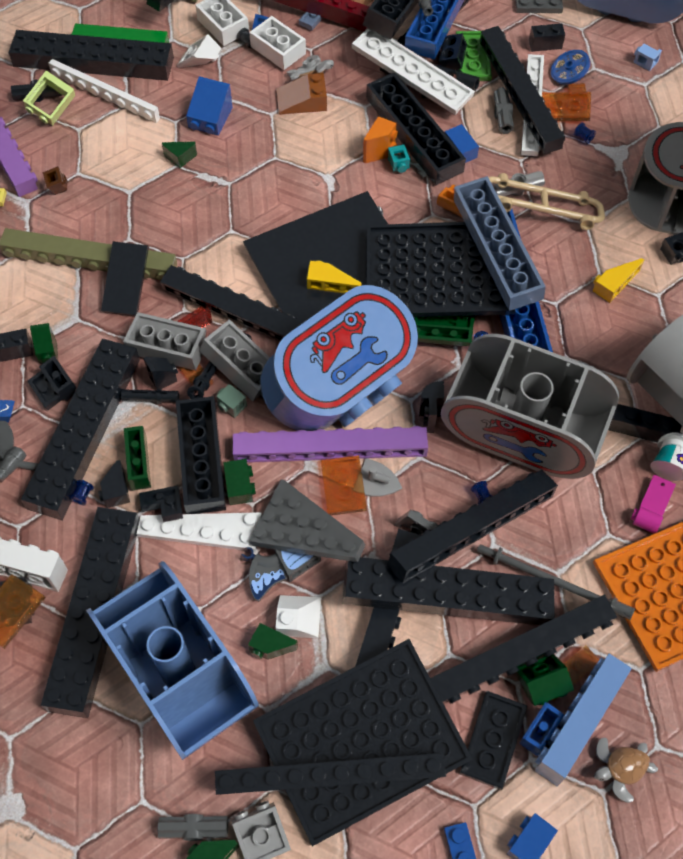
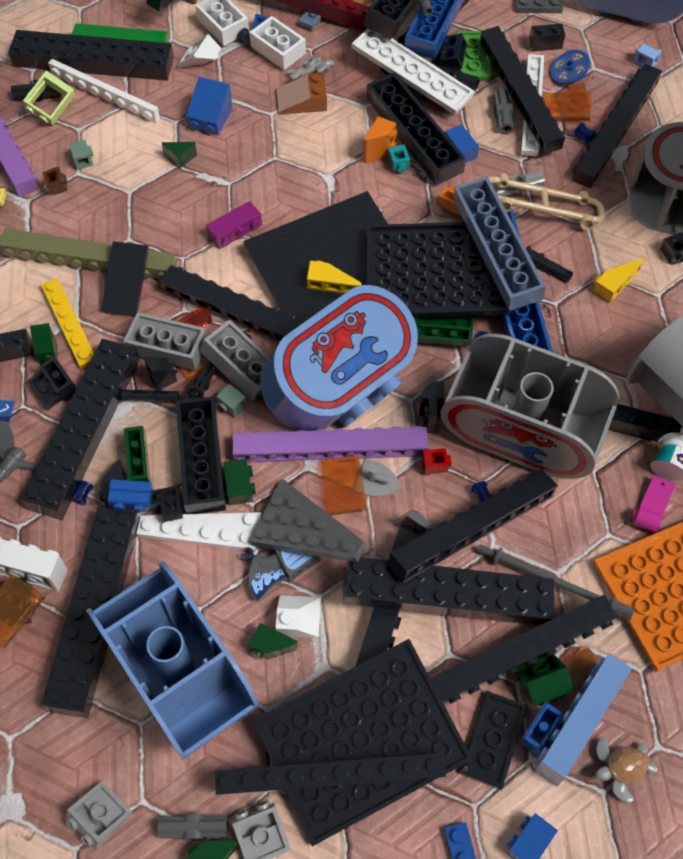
none -> yellow plate [41,278,94,369]
none -> light grey plate [66,781,132,850]
none -> sand green brick [69,140,94,170]
none -> blue brick [108,479,153,513]
none -> magenta brick [206,201,262,249]
none -> red brick [422,448,452,476]
none -> black pin [526,245,574,282]
none -> black brick [572,64,662,189]

